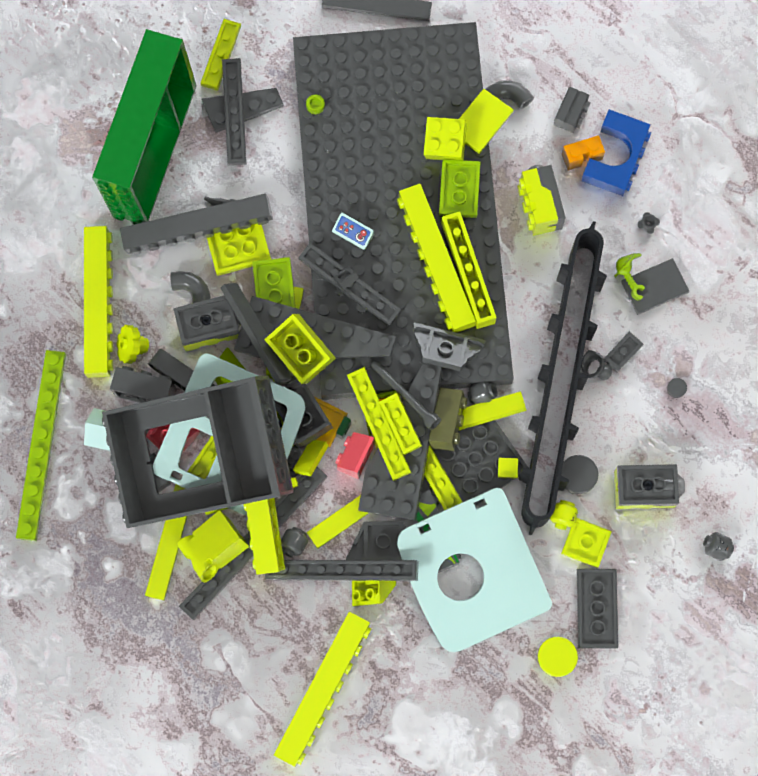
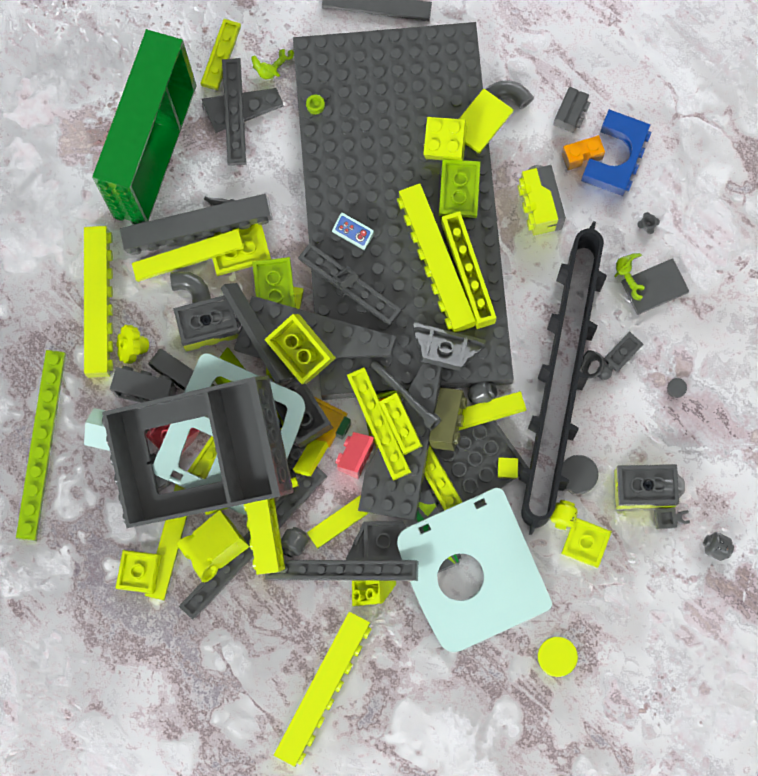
dark grey tile [576,569,618,649] -> none
none -> neon yellow tile [115,550,161,594]
none -> neon yellow tile [132,229,244,282]
none -> lime piece [251,49,294,80]
none -> dark grey plate [654,508,690,530]

